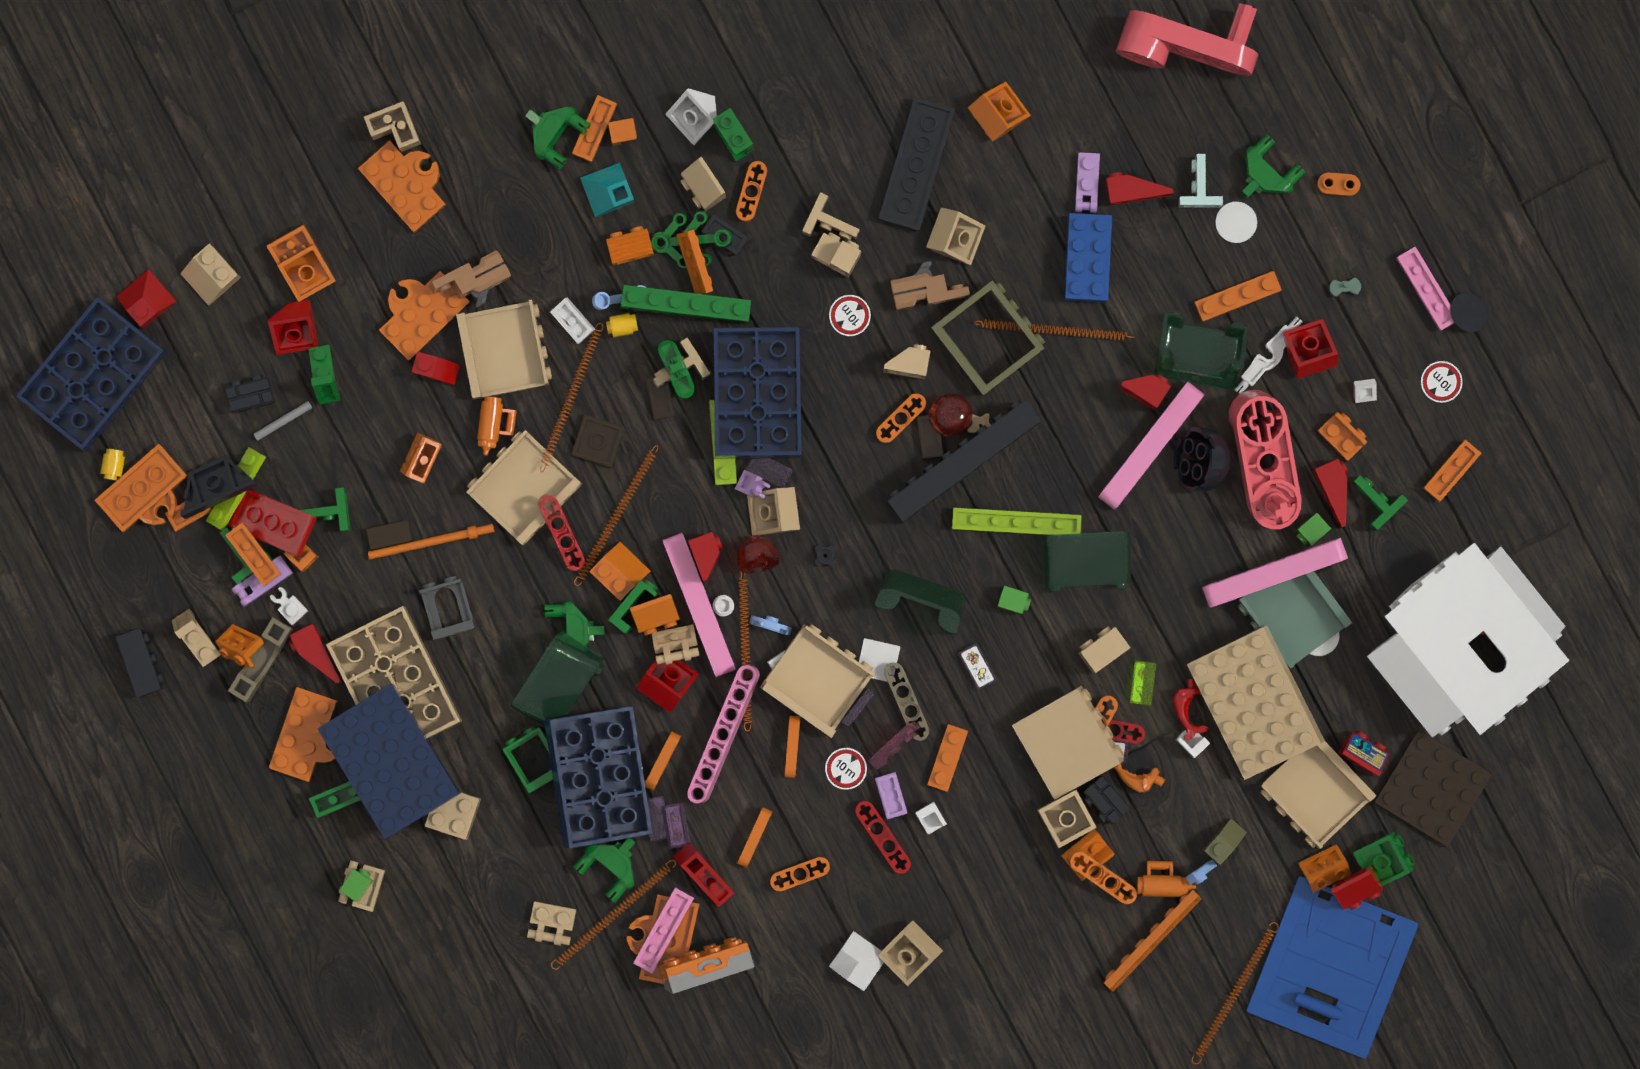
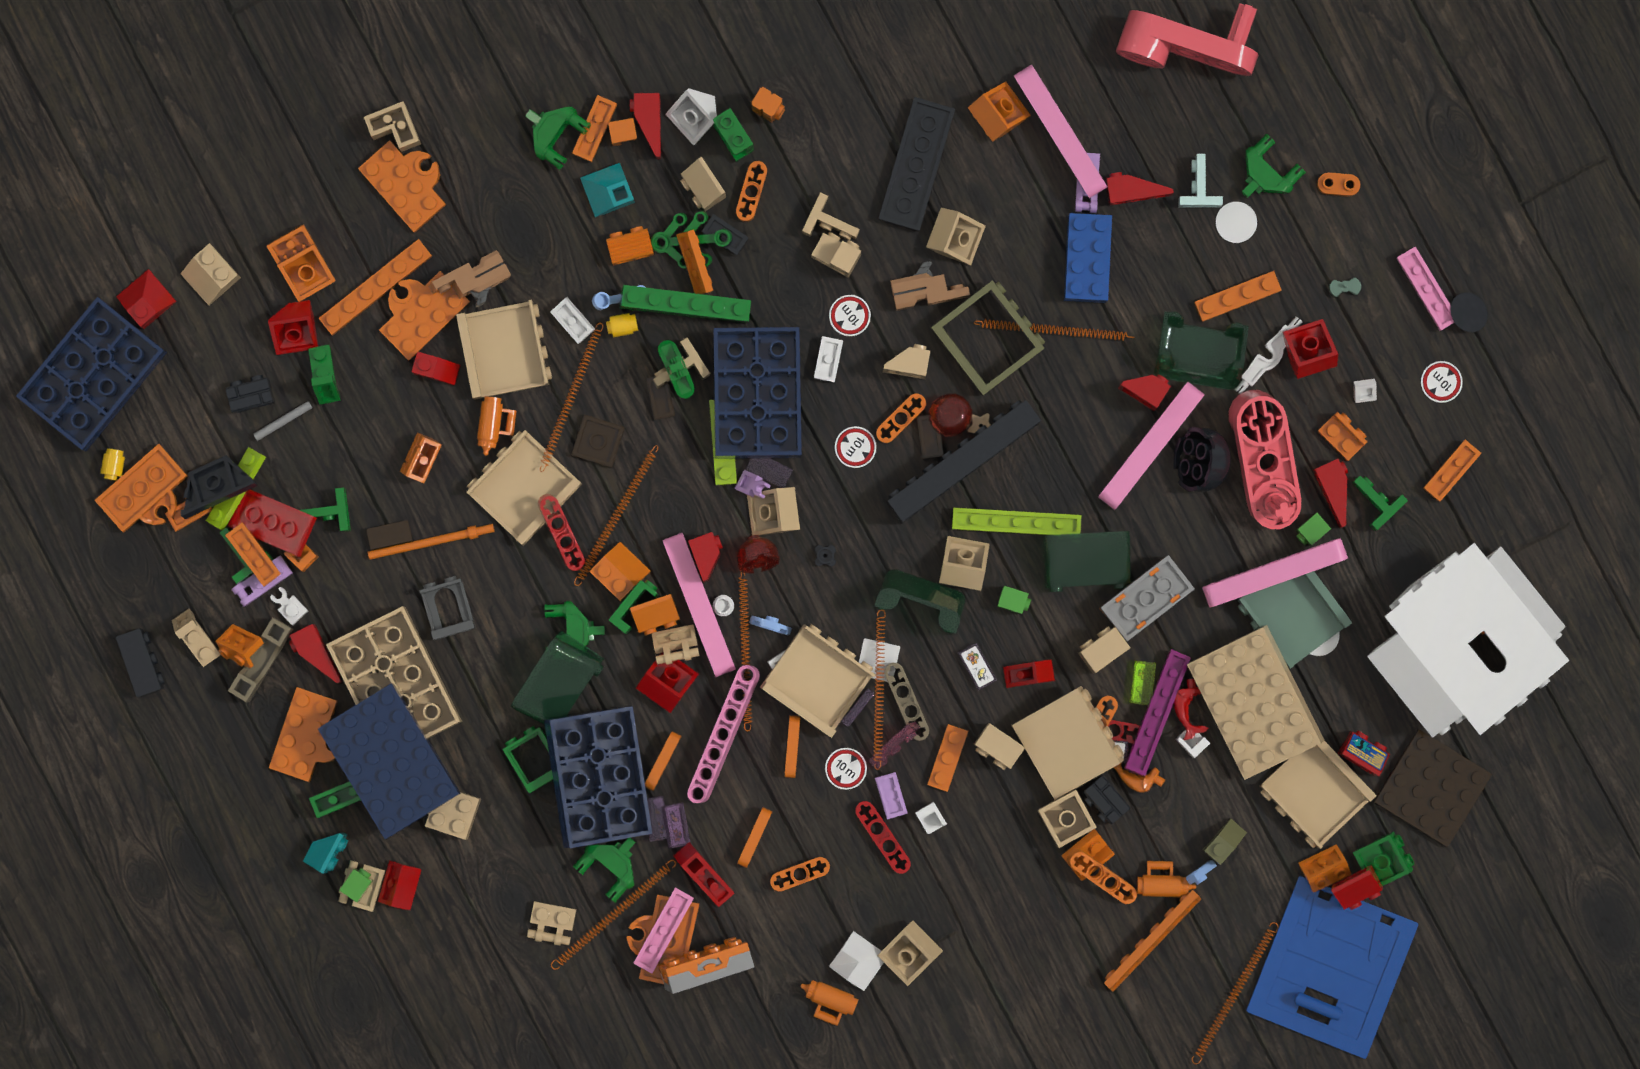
none -> teal slope [303,832,349,874]
none -> orange plate [319,239,432,336]
none -> red panel [378,860,421,910]
none -> red slope [630,93,661,160]
none -> orange brick [752,87,785,123]
none -> orange piece [800,980,859,1026]
none -> white plate [814,336,843,383]
none -> sticker [835,426,876,468]
none -> orange piece [873,610,886,770]
none -> tan slope [939,536,989,591]
none -> tan brick [974,723,1025,770]
none -> red slope [1003,659,1055,688]
none -> bright pink beam [1014,64,1107,198]
none -> light grey piece [1099,555,1195,642]
none -> magenta plate [1124,649,1191,777]

